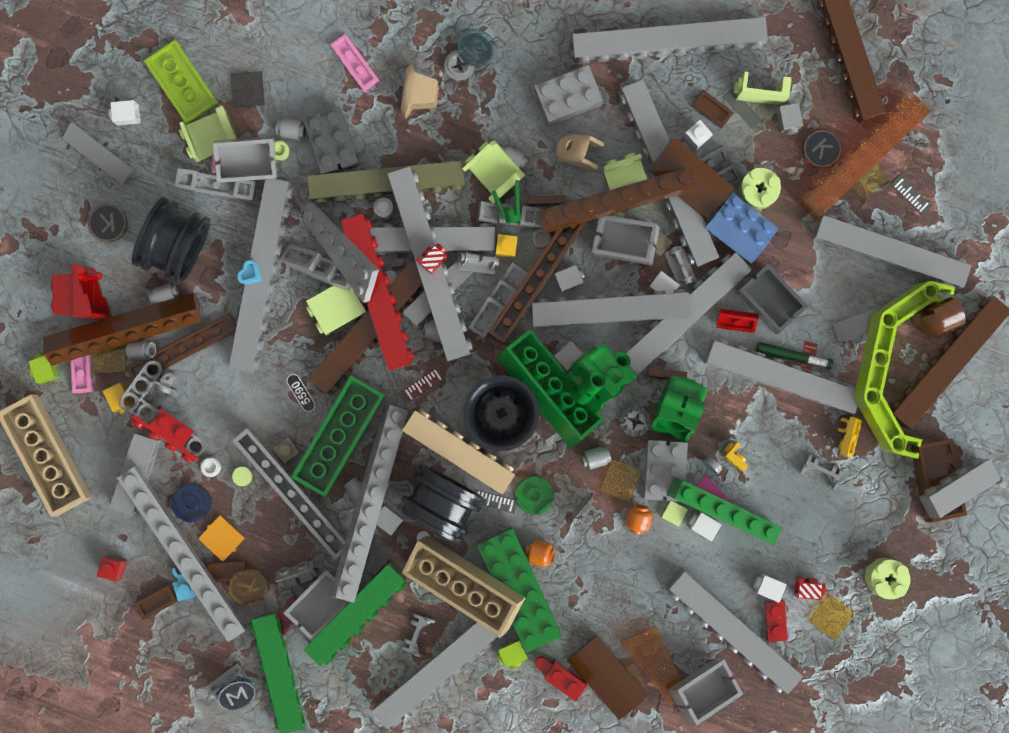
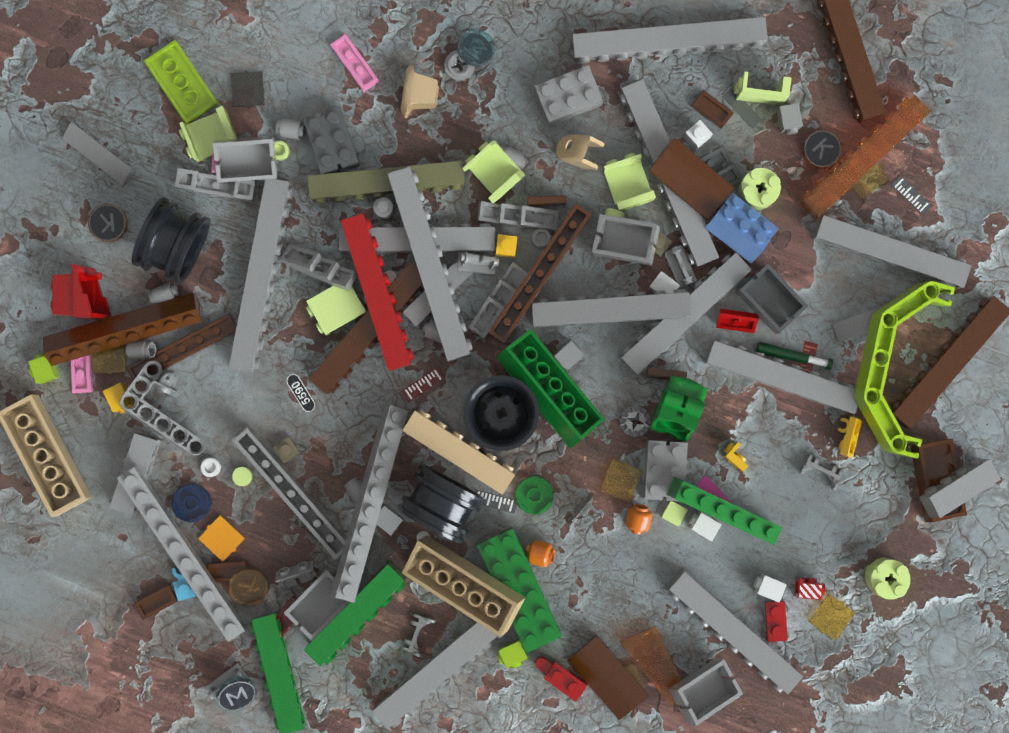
red brick [97,555,127,582] -> none
white brick [108,100,140,126] -> none
red bracket [129,409,199,463] -> none
medium azure tile [237,260,262,284] -> none
green brick [291,375,387,497] -> none
light grey wing [303,202,379,303] -> none
red brick [416,243,447,275] -> none
green plant [492,180,521,224] -> none
reddish brown brick [538,166,697,234] -> none
light grey brick [554,265,585,293] -> none
green piece [567,343,638,413] -> none
light grey brick [581,446,611,470] -> none
light grey tile [703,457,722,475] -> none
reddish brown brick [910,297,966,335] -> none

